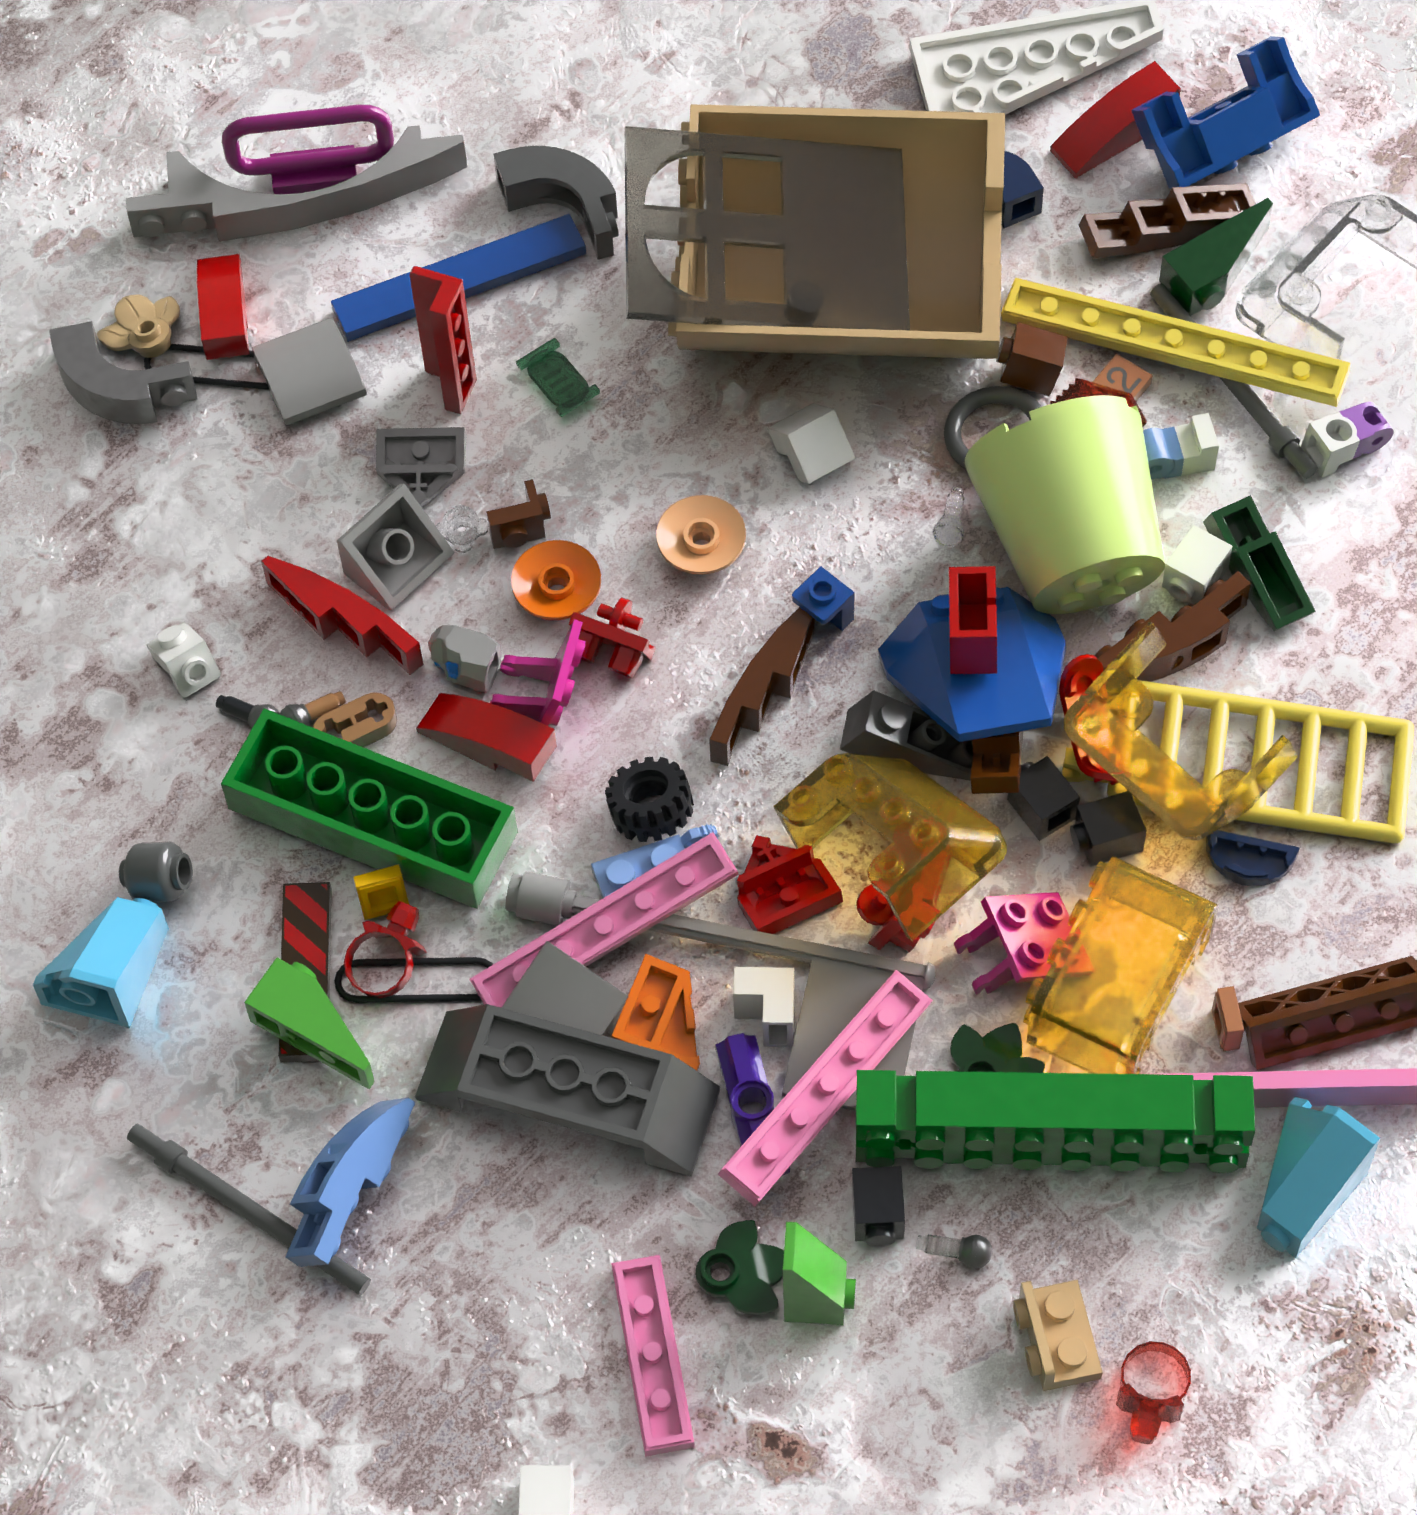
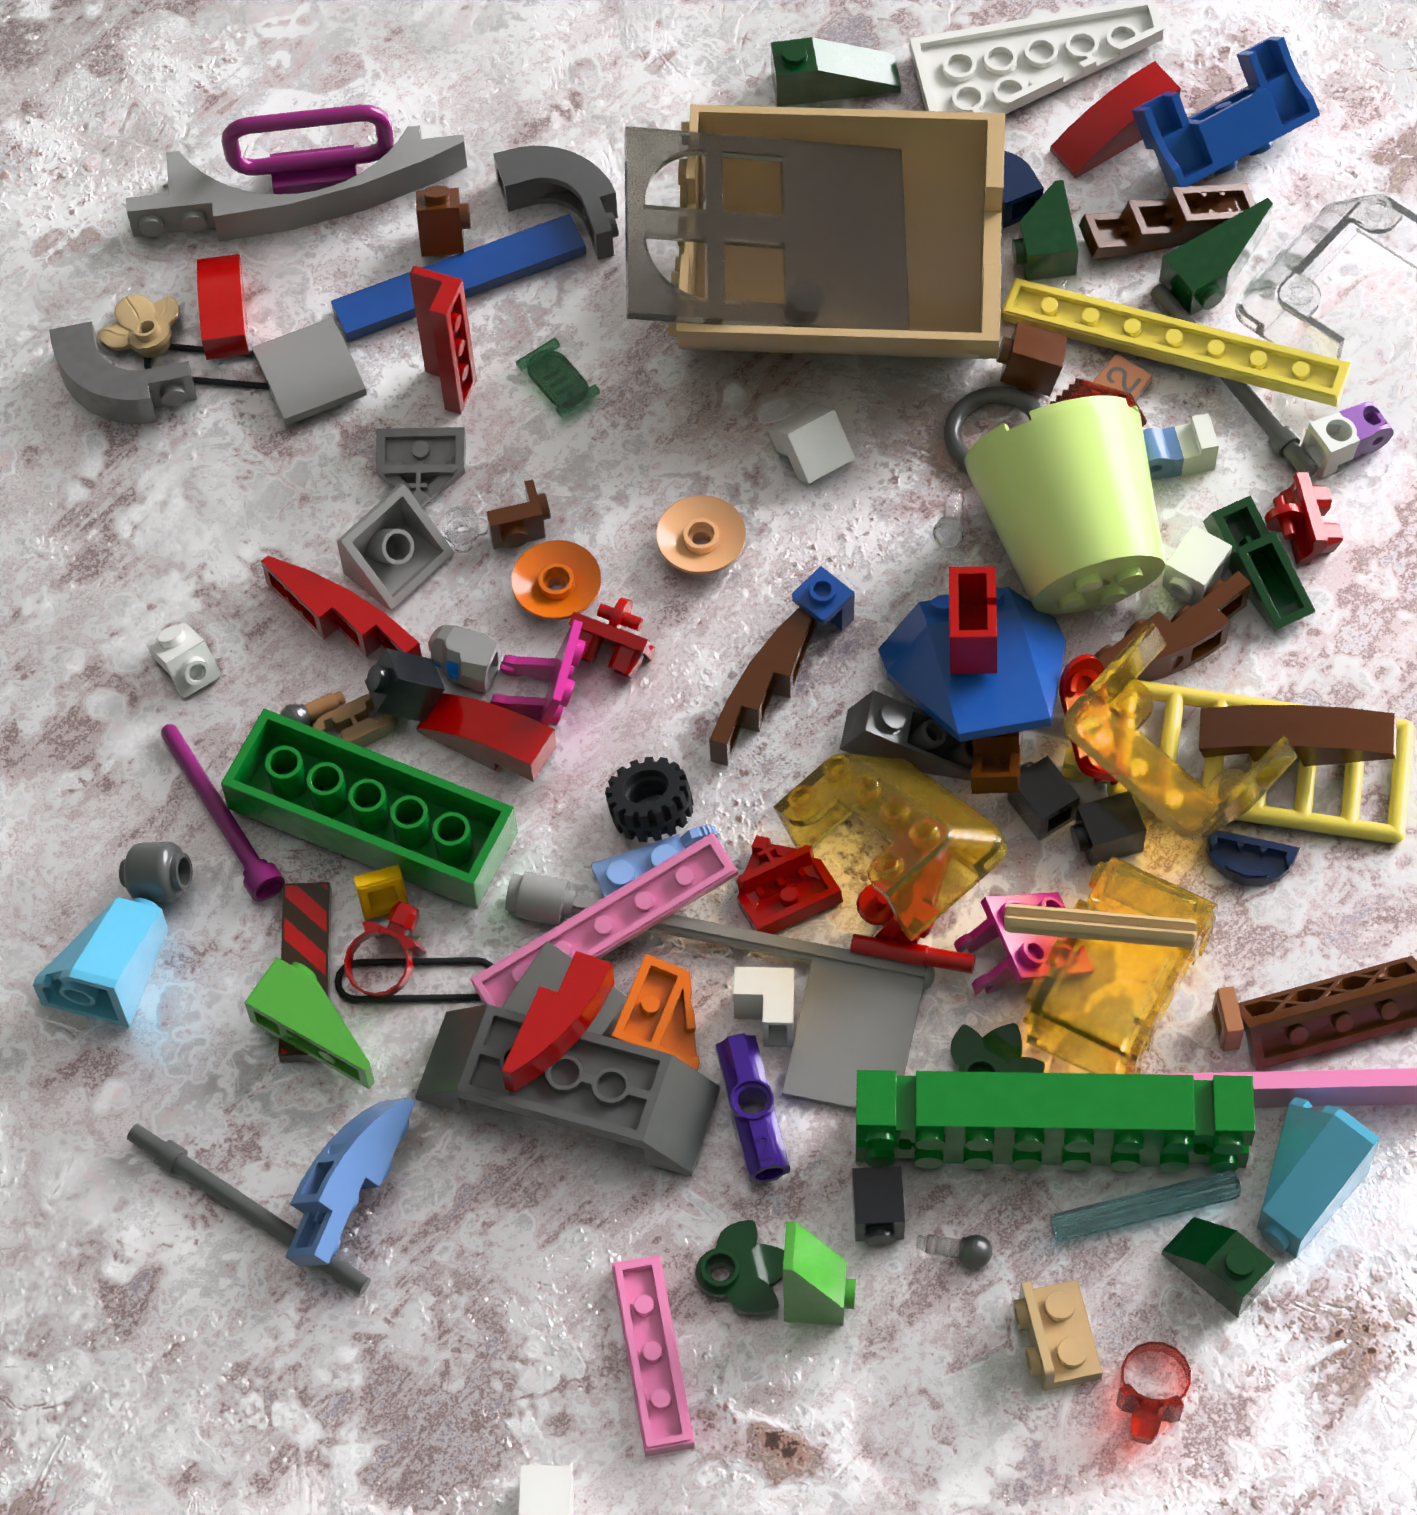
black piece [216,695,280,728] -> none
bright pink tile [718,970,933,1206] -> none
none -> magenta piece [161,724,285,902]
none -> black brick [365,648,445,722]
none -> reddish brown brick [416,185,471,257]
none -> red slope [502,951,615,1093]
none -> dark green slope [771,37,901,107]
none -> red piece [850,934,976,974]
none -> tan axle [1004,904,1197,948]
none -> dark green slope [1012,180,1079,281]
none -> clear light blue axle [1050,1170,1241,1242]
none -> dark green slope [1161,1217,1276,1318]
none -> reddish brown slope [1199,705,1397,767]
none -> red hips [1264,472,1344,565]

